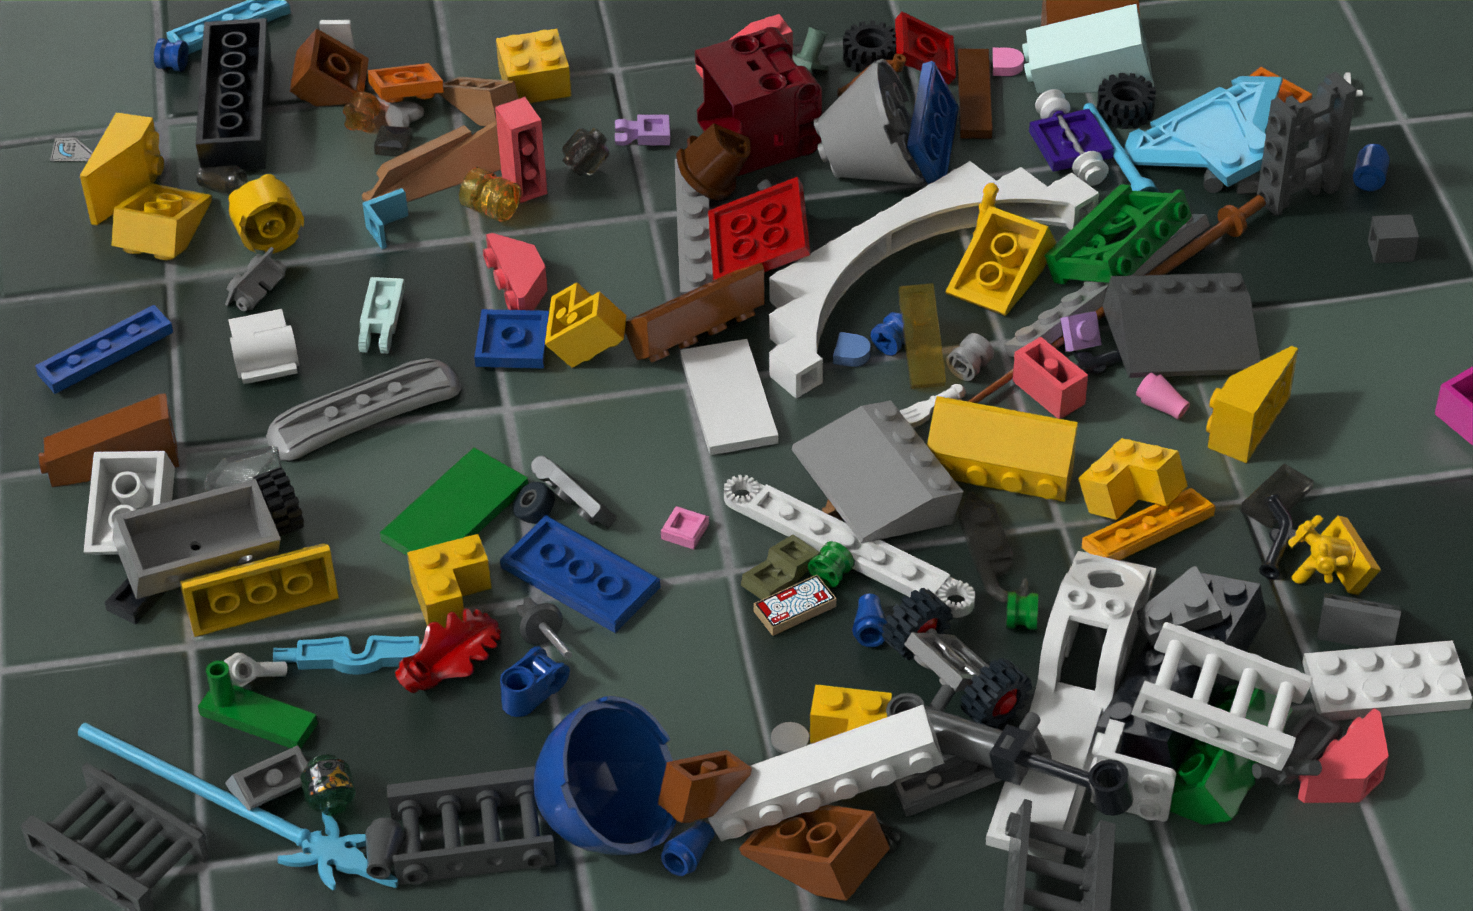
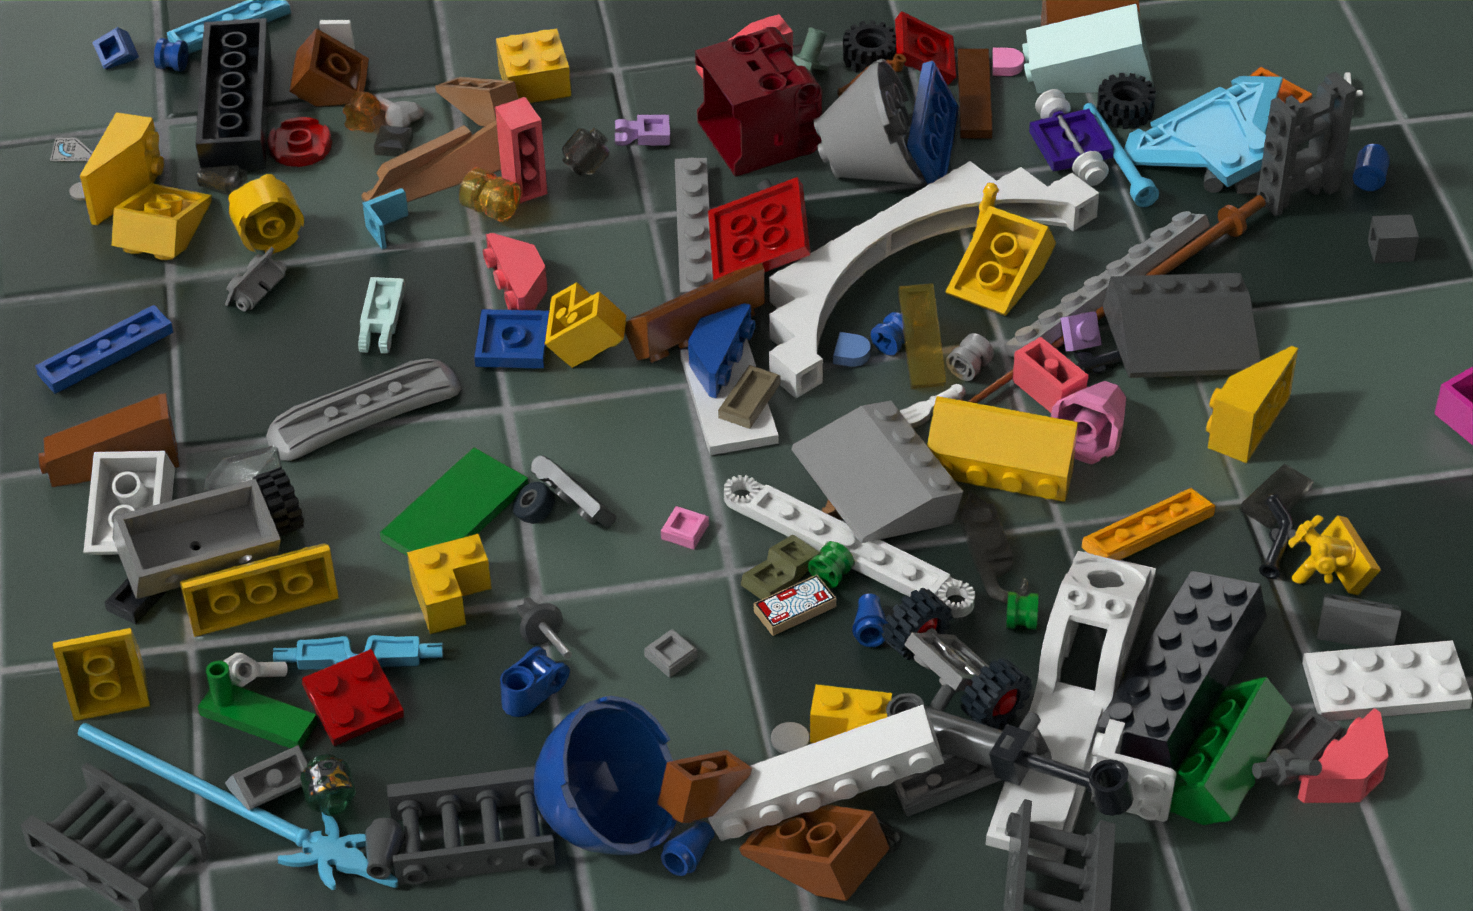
white piece [228,309,299,384] -> none
orange plate [368,63,444,103] -> none
red plant [395,608,502,694] -> none
blue tile [500,515,661,633] -> none
reddish brown container [676,123,751,200] -> none
green fence [1044,184,1192,284] -> none
yellow brick [1078,438,1188,520] -> none
white fence [1131,622,1313,771] -> none
bright pink cone [1136,372,1190,420] -> none
wing [1137,566,1223,646] -> none
none -> yellow slope [53,628,150,721]
none -> light grey piece [69,182,85,201]
none -> blue slope [92,27,139,69]
none -> red tile [267,117,332,167]
none -> red plate [302,649,404,746]
none -> light grey tile [644,629,698,678]
none -> blue slope [688,303,755,398]
none -> dark tan tile [718,365,781,429]
none -> bright pink cone [1051,381,1126,465]

